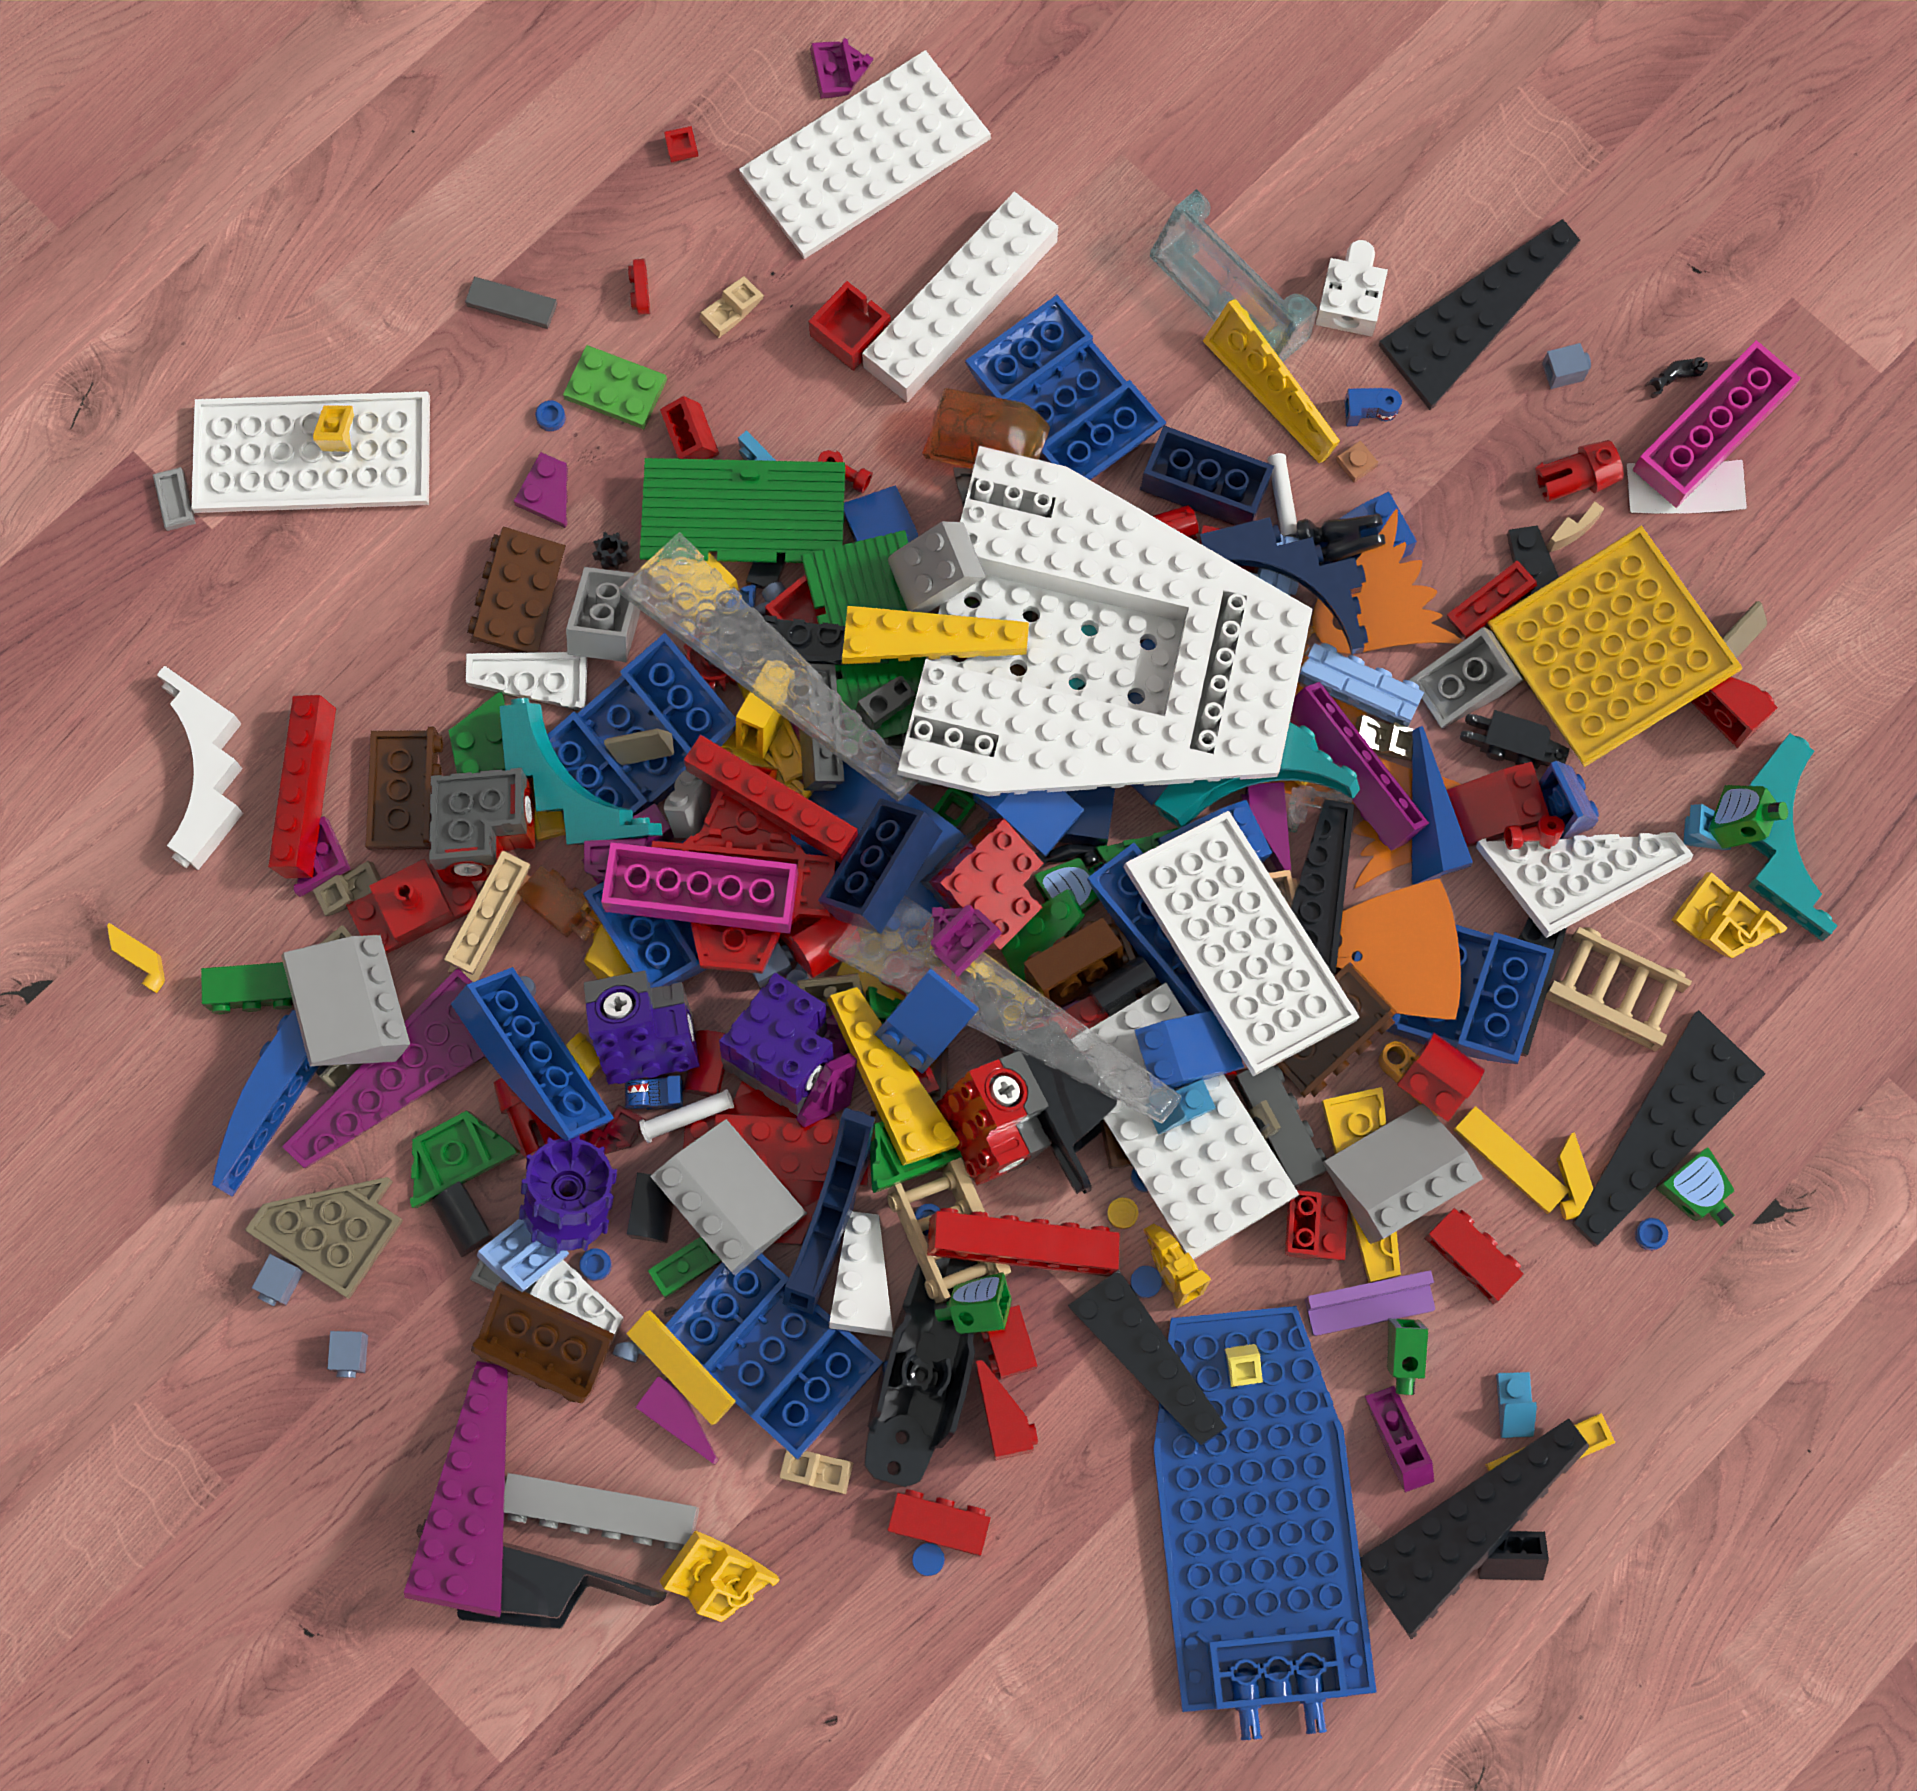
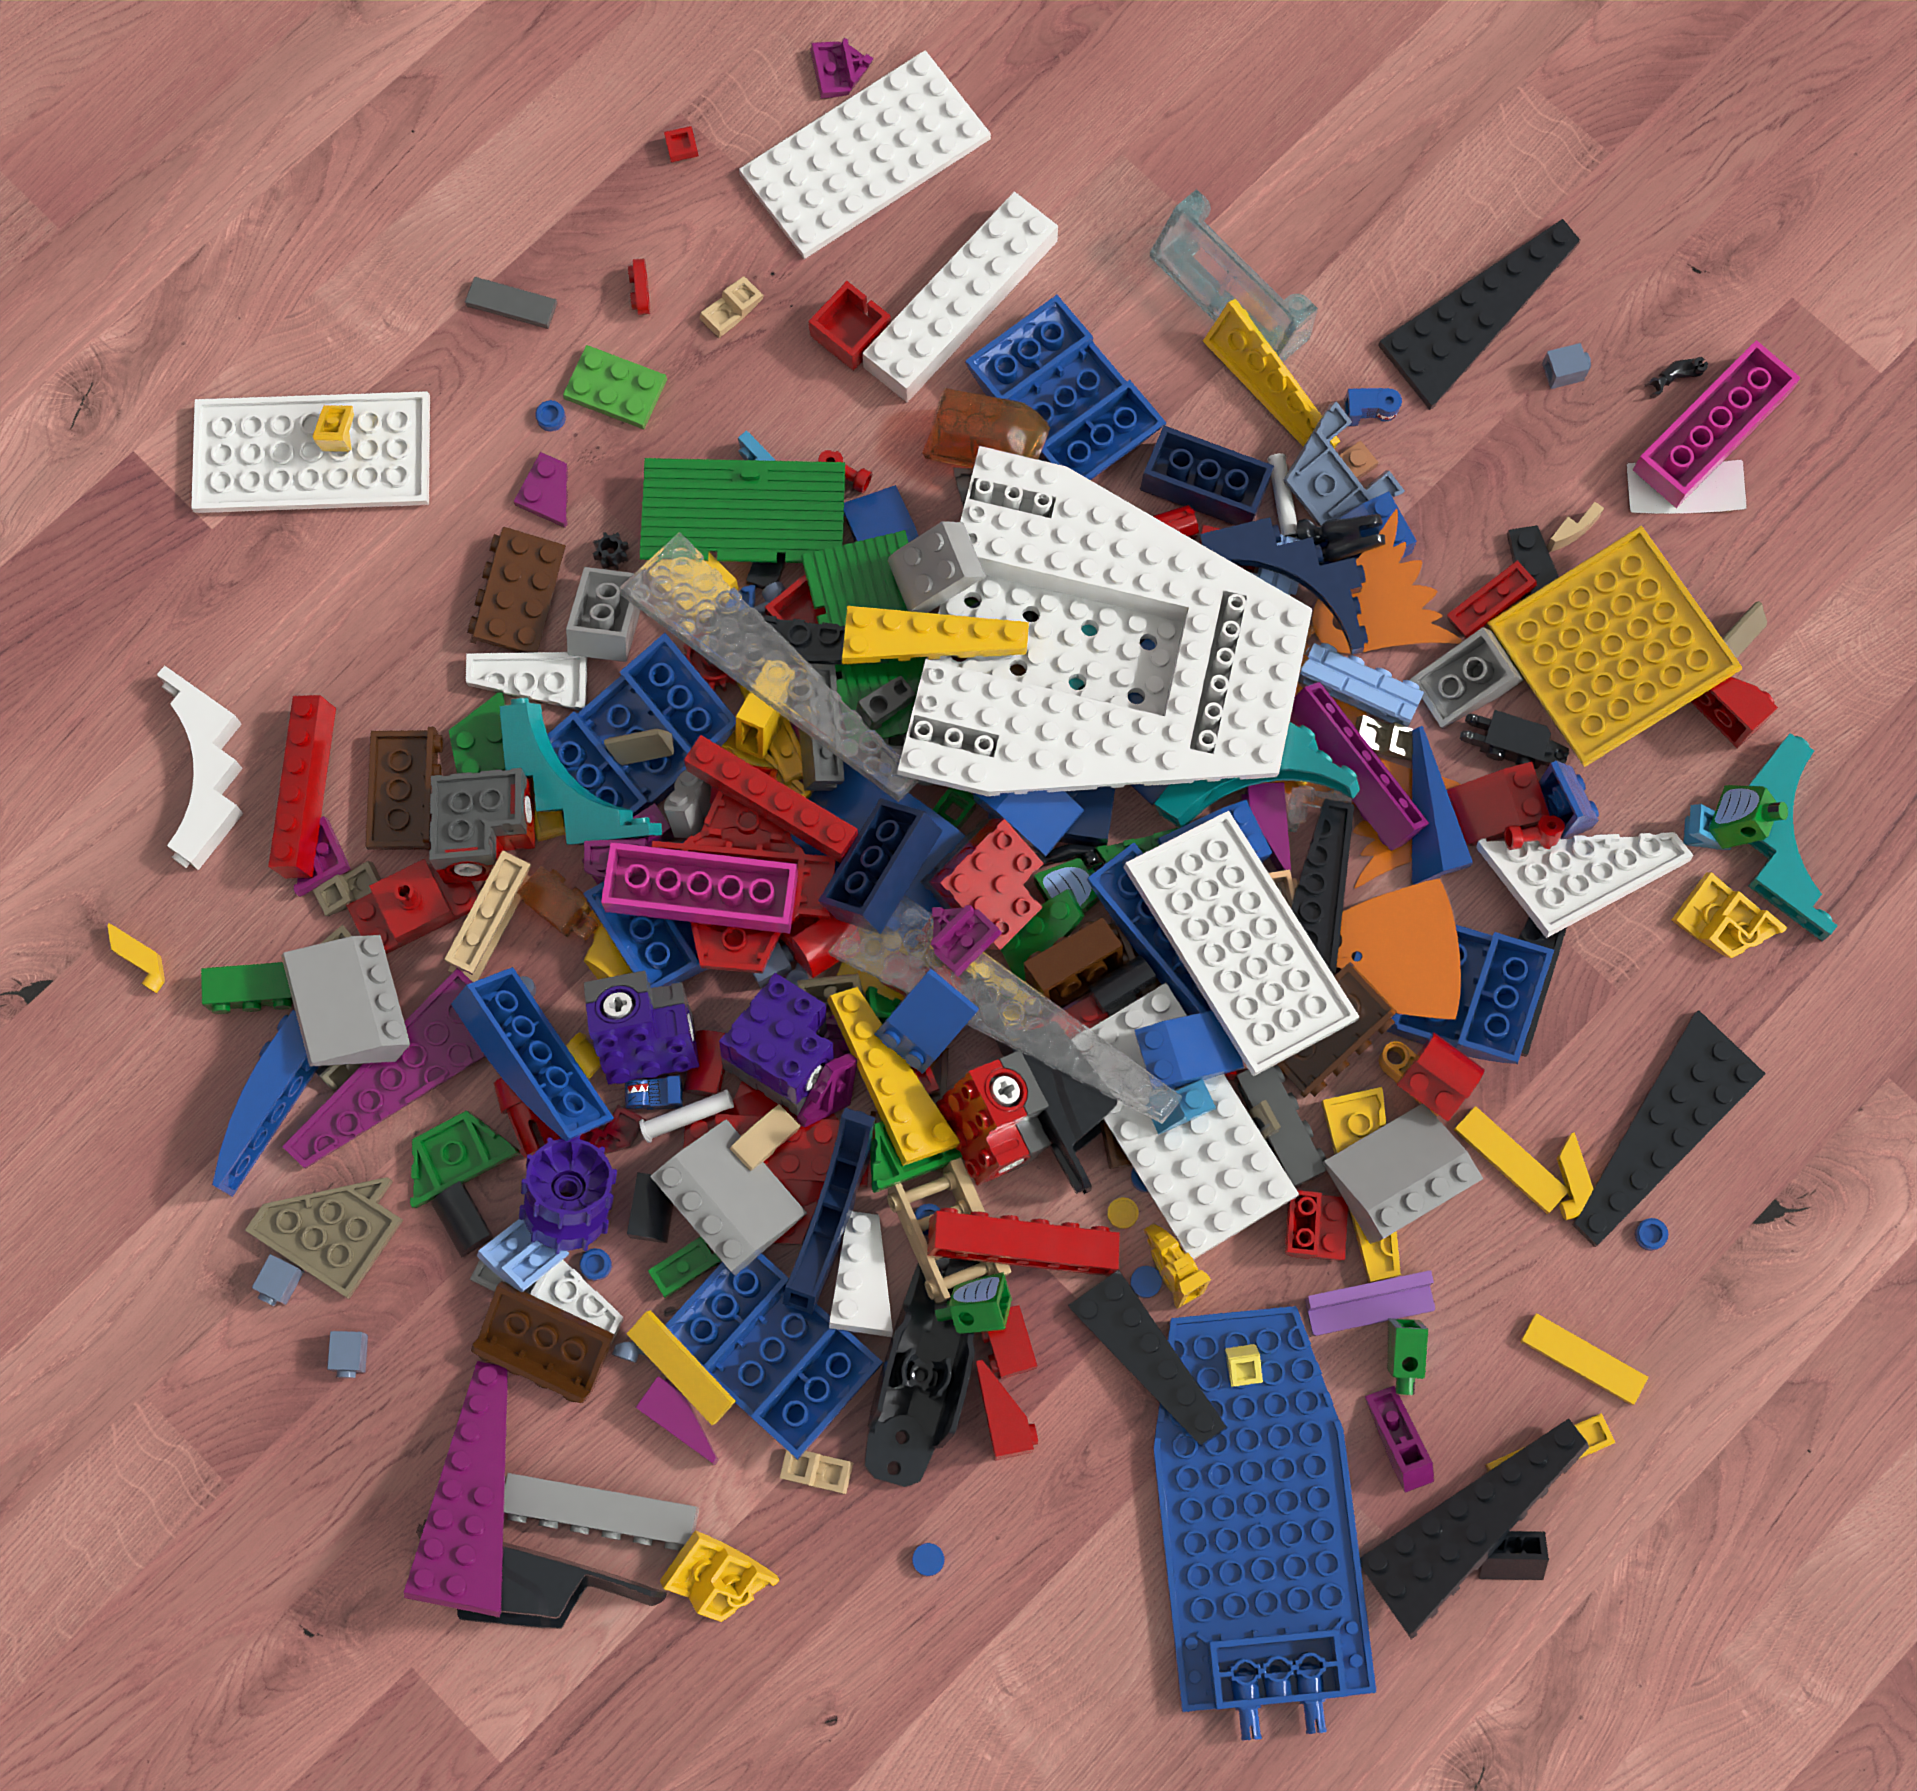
light grey tile [153,467,196,531] -> none
red brick [660,395,719,459] -> none
red brick [888,1489,991,1556] -> none
white brick [1316,240,1387,337] -> none
red brick [1424,1208,1524,1304] -> none
dark azure slope [1496,1372,1537,1438] -> none
red piece [1535,440,1624,502] -> none
tan fence [1545,927,1692,1052] -> none
torso [1657,1147,1735,1227] -> none
none -> tan slope [730,1104,800,1171]
none -> sand blue wing [1283,401,1405,526]
none -> yellow tile [1520,1313,1649,1406]

